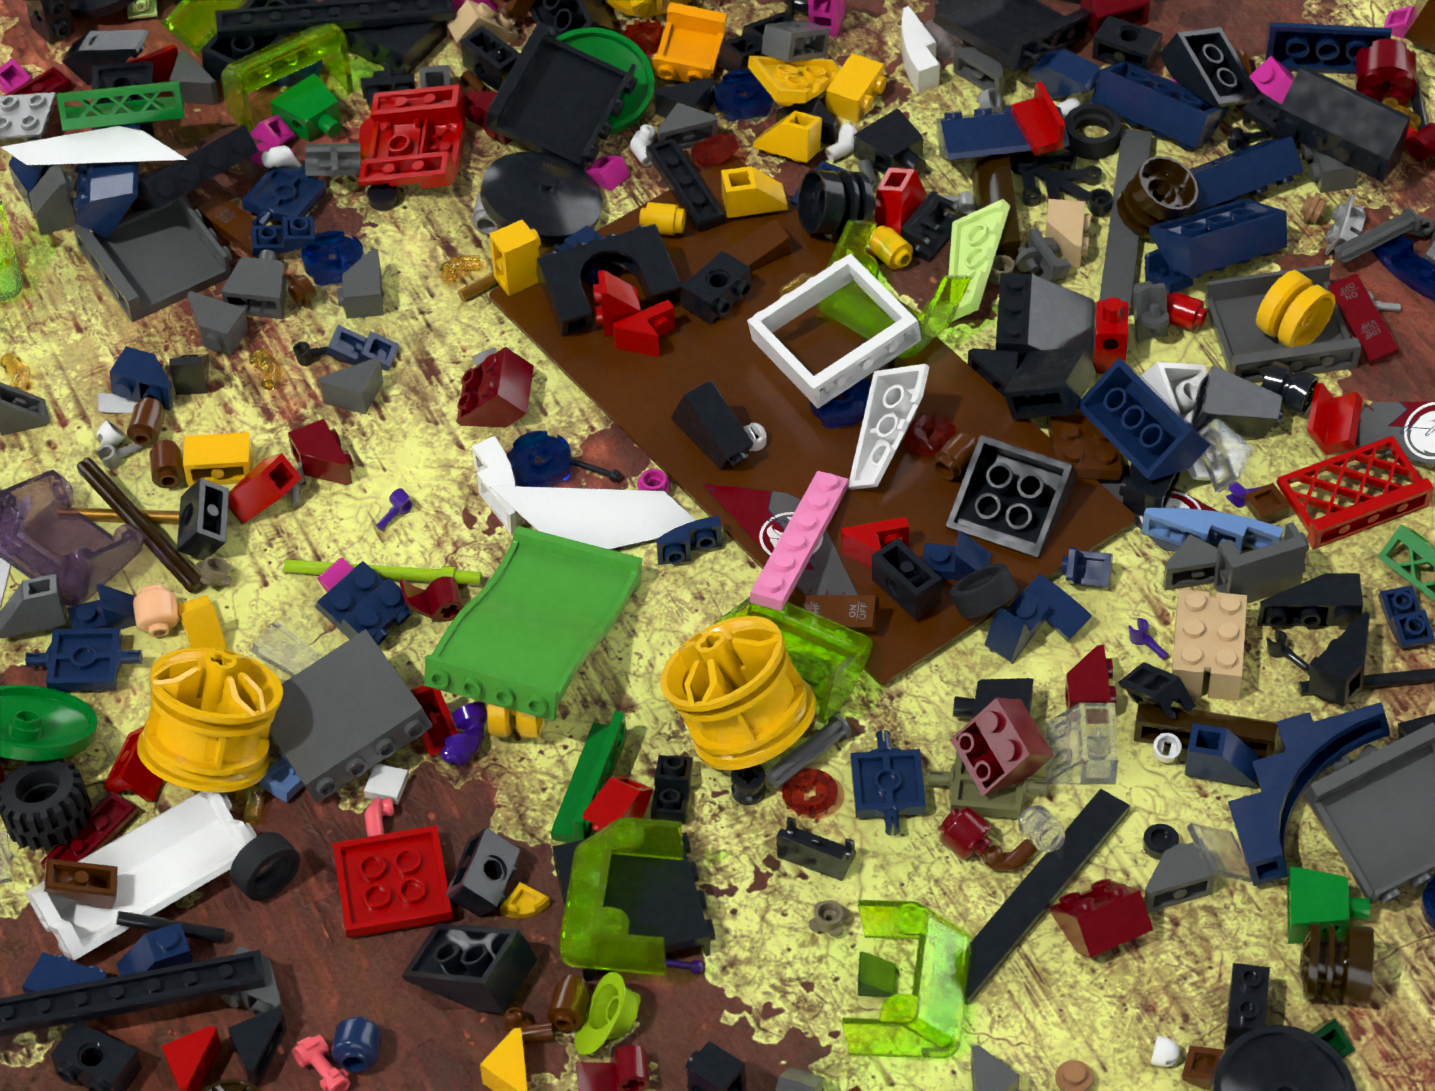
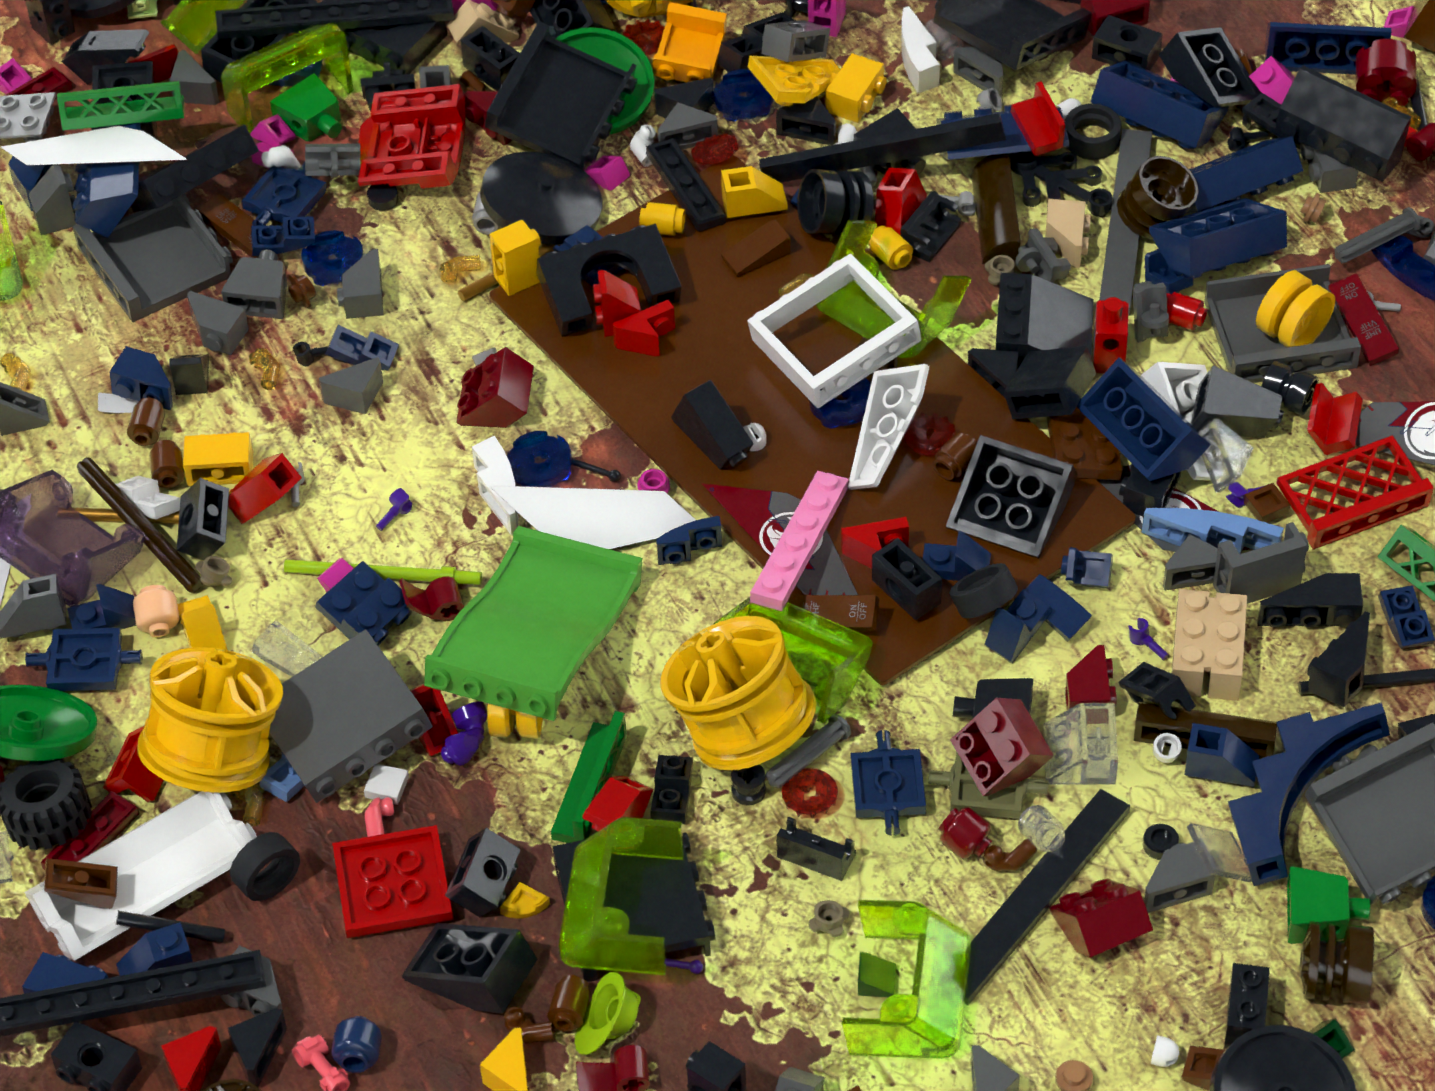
white hinge [96,420,125,447] -> none
light grey hand [97,443,144,469] -> none
dark red slope [288,419,354,485] -> none
black brick [681,251,752,325] -> none
yellow slope [753,111,822,163] -> none
yellowish green wing [945,199,1010,321] -> none
dark blue slope [1028,49,1101,99] -> none
black hand [1267,630,1309,672] -> none
light grey hinge [1325,194,1366,255] -> none
none -> white slope [116,476,180,520]
none -> black tile [759,113,1006,183]

